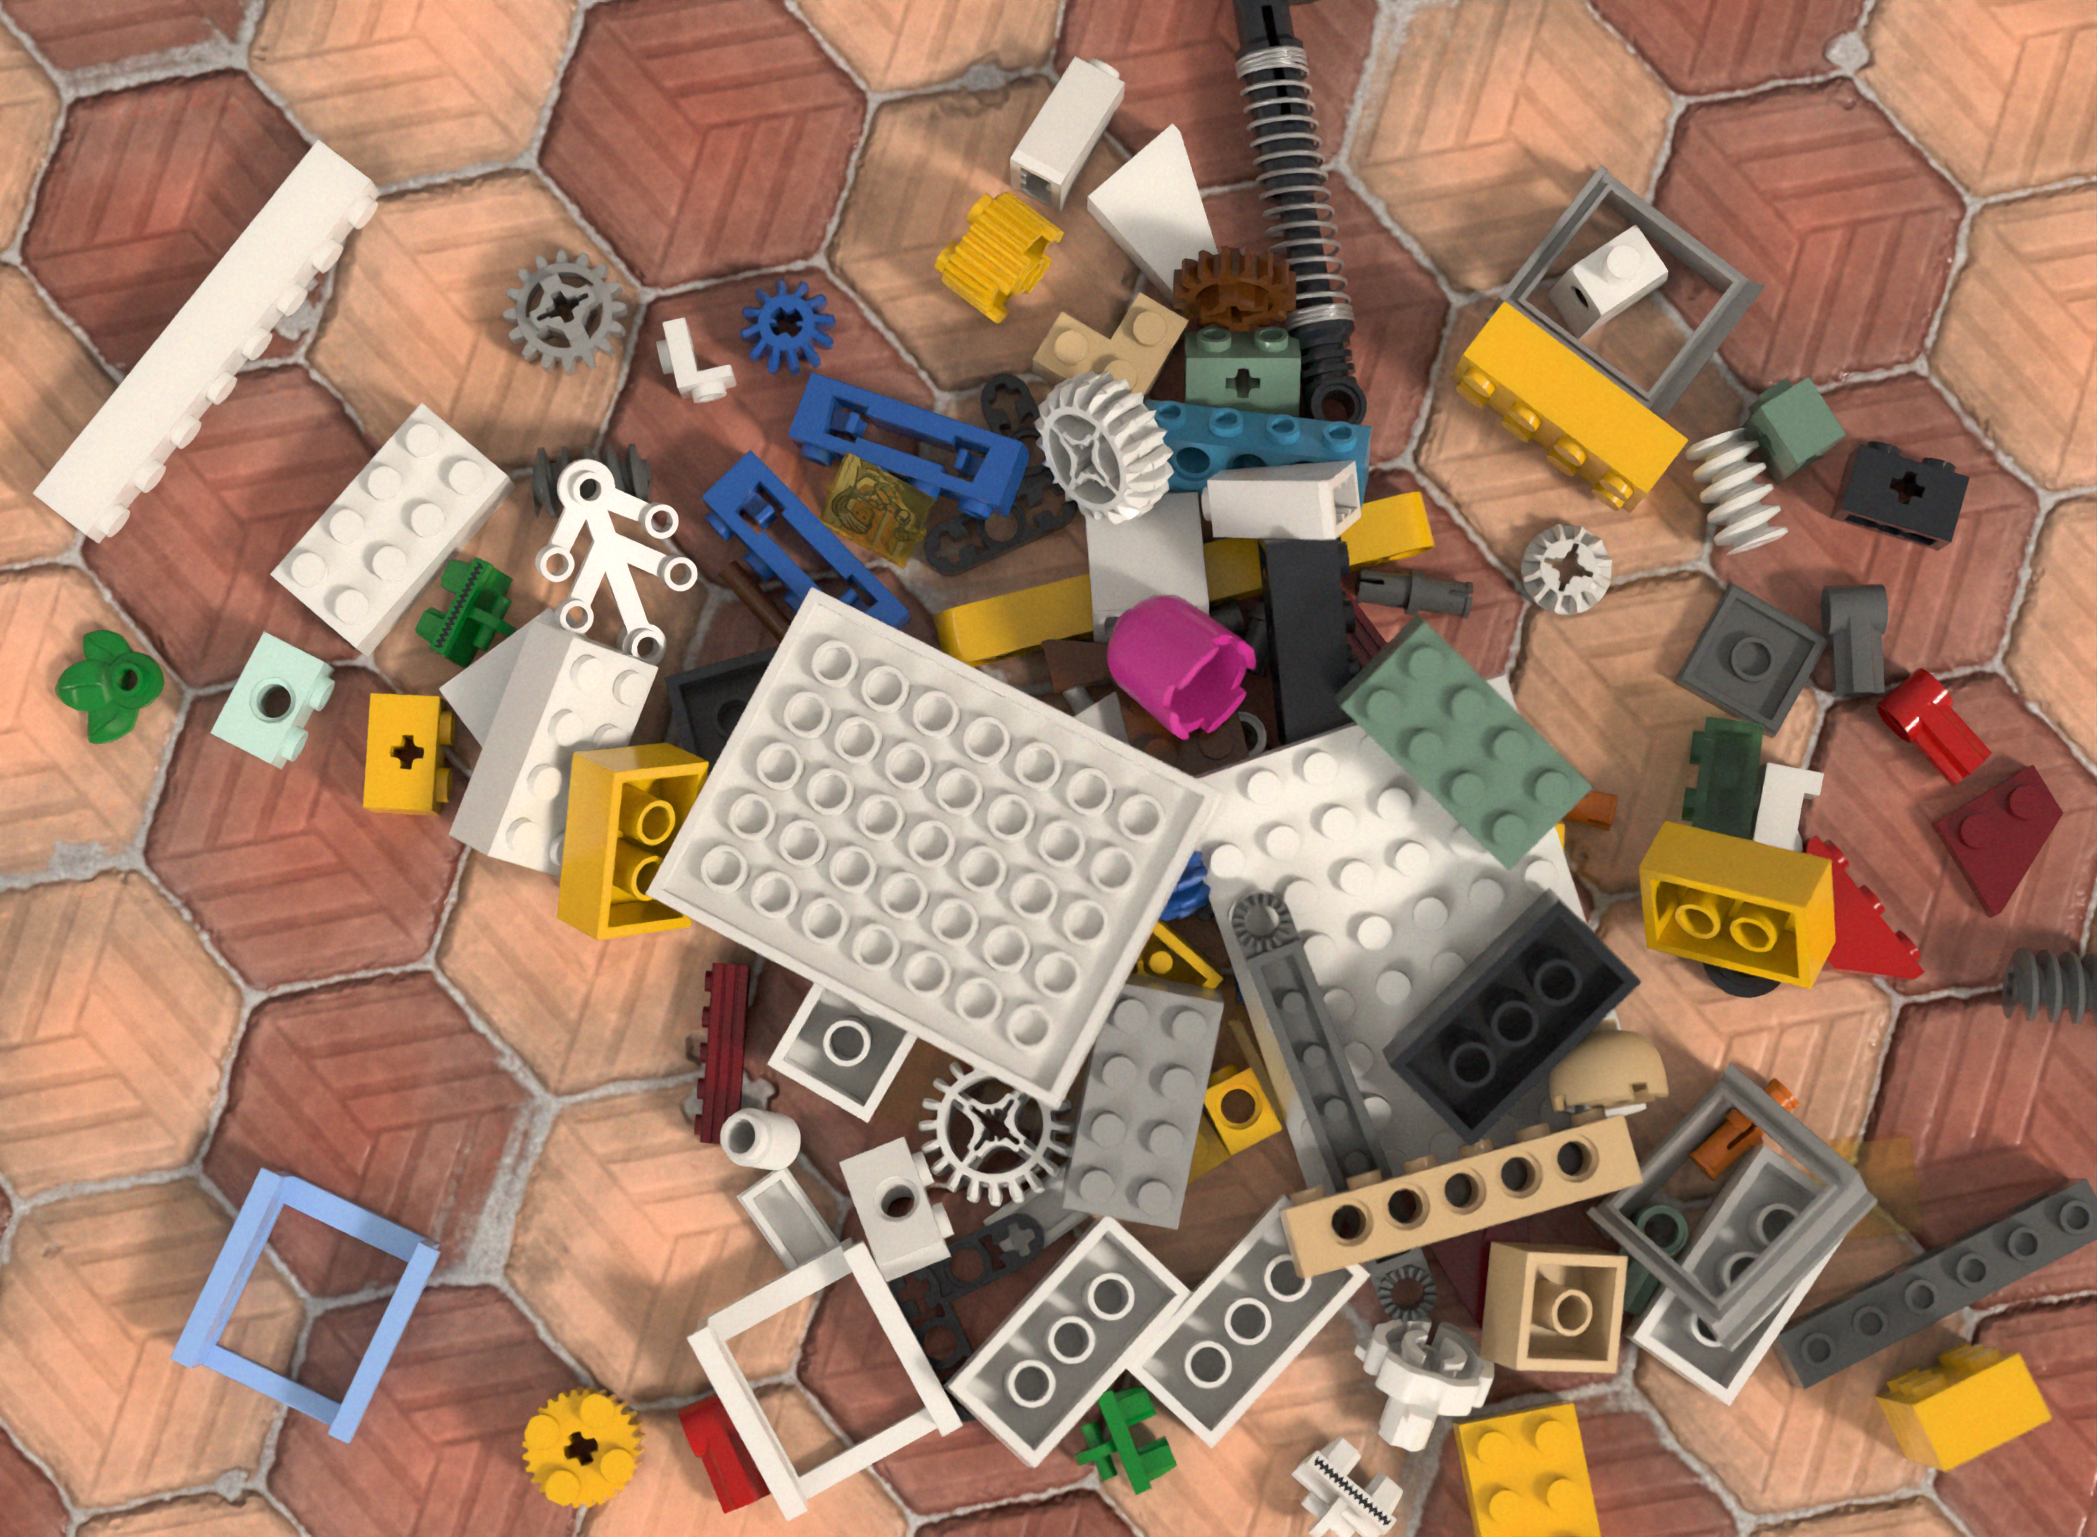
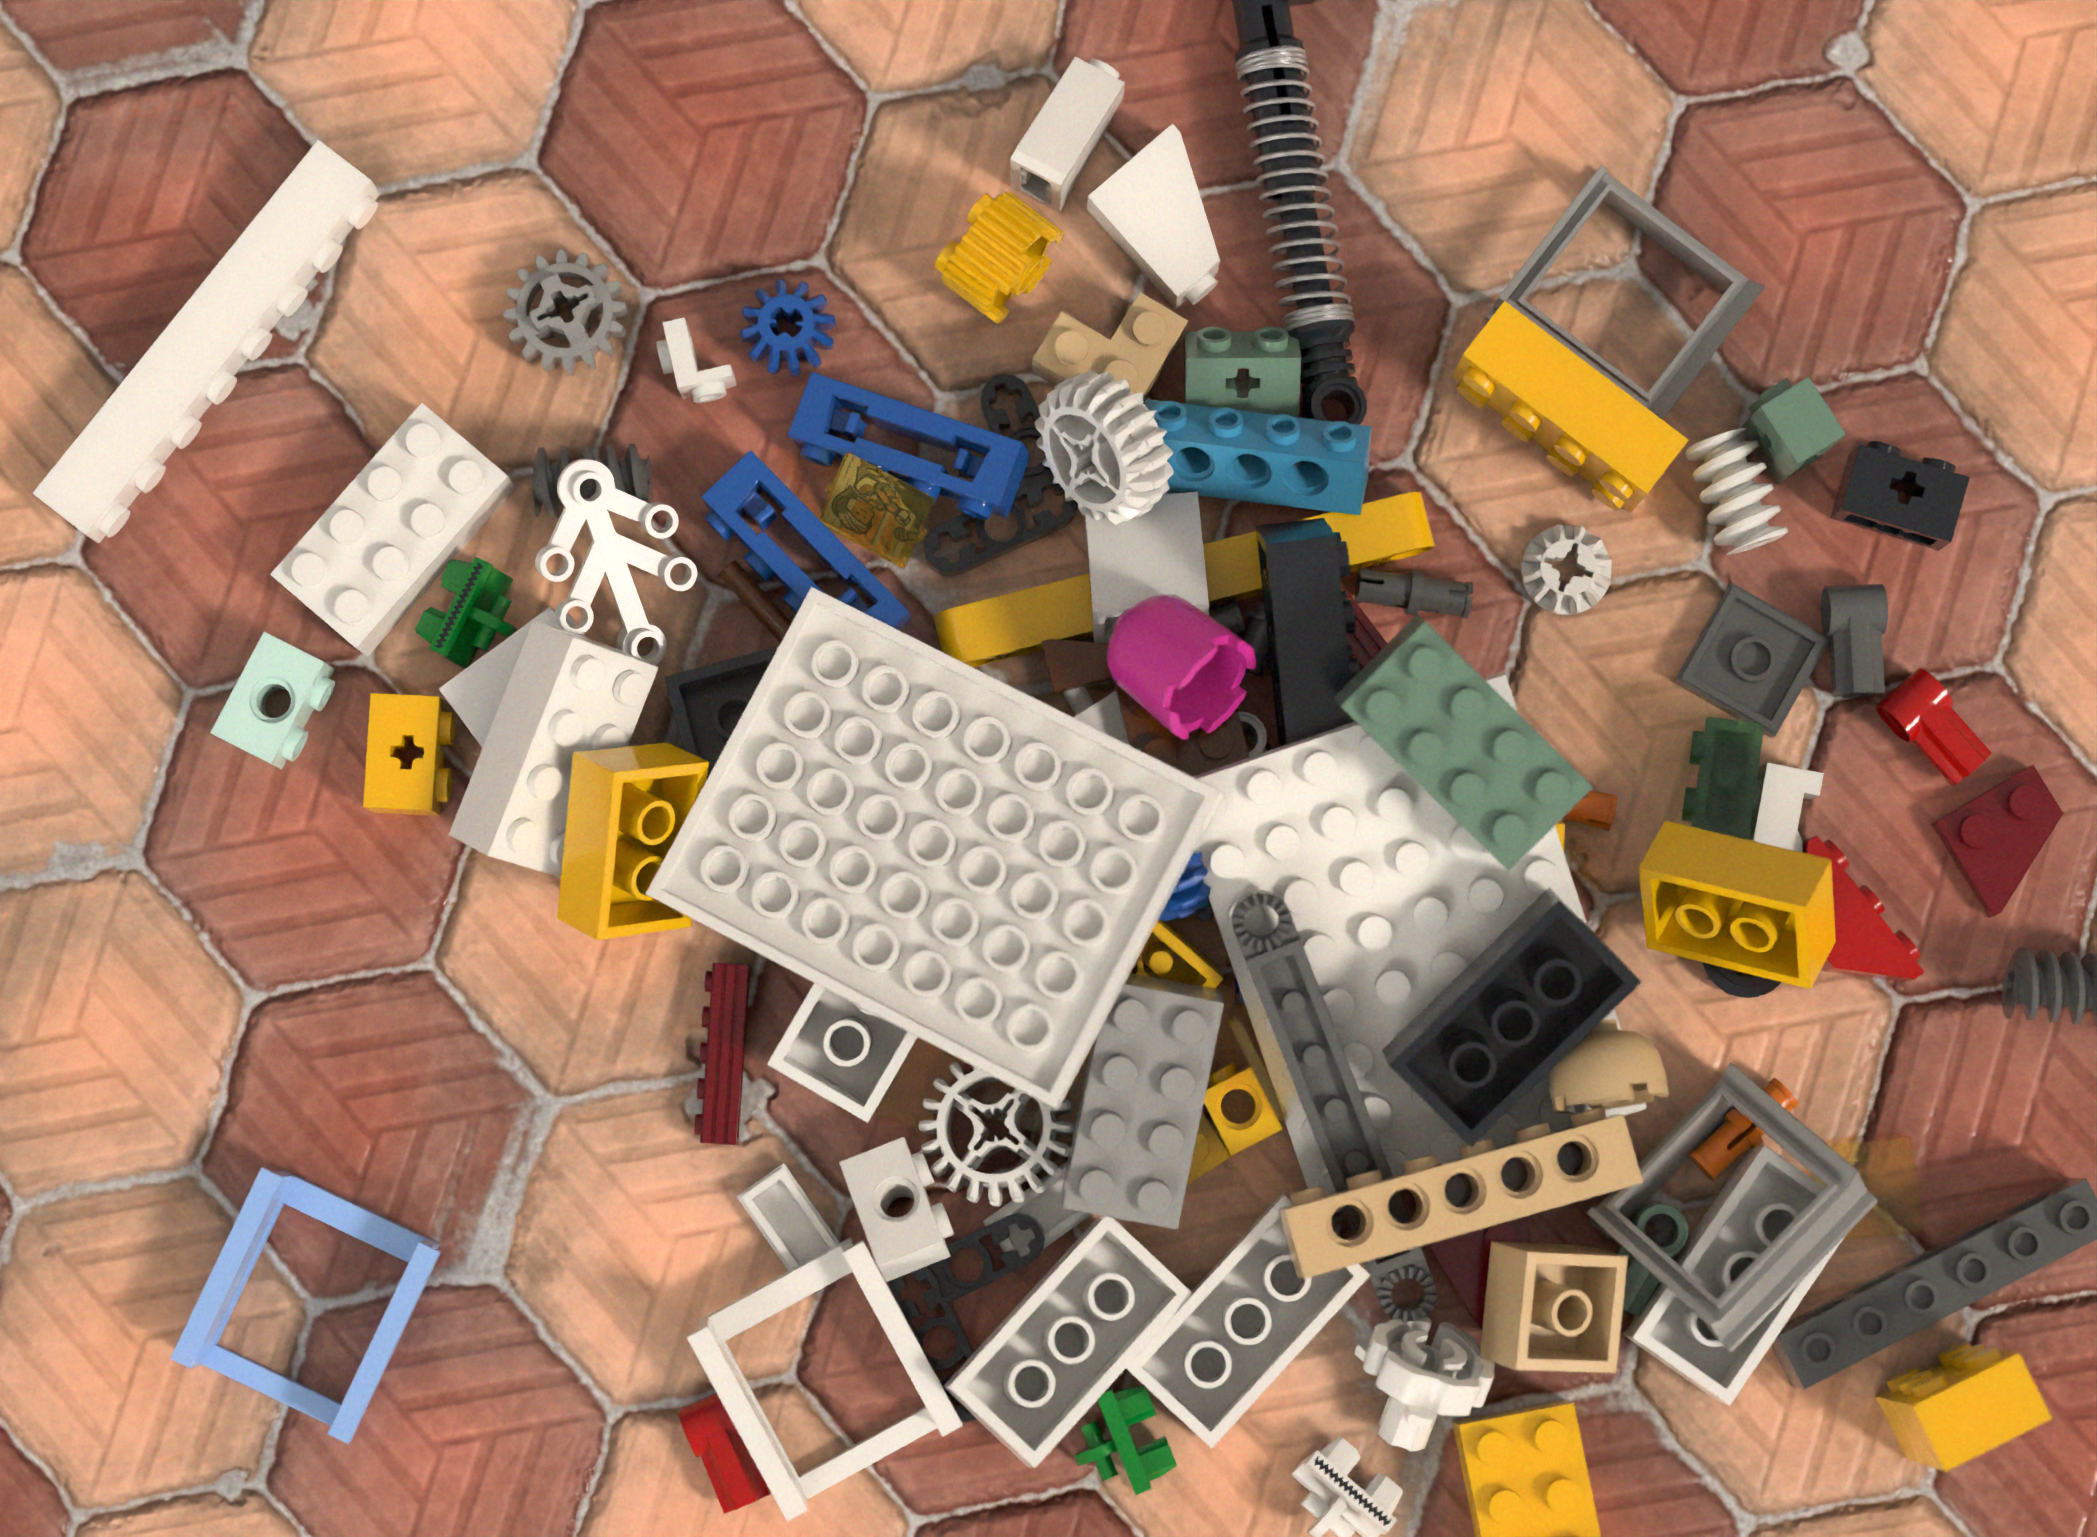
green plate [55,630,164,744] -> none
yellow brick [522,1386,646,1508] -> none
white brick [720,1108,801,1170] -> none
reddish brown gear [1173,246,1296,332] -> none
white slope [1202,460,1361,540] -> none
white torso [1547,225,1668,340] -> none

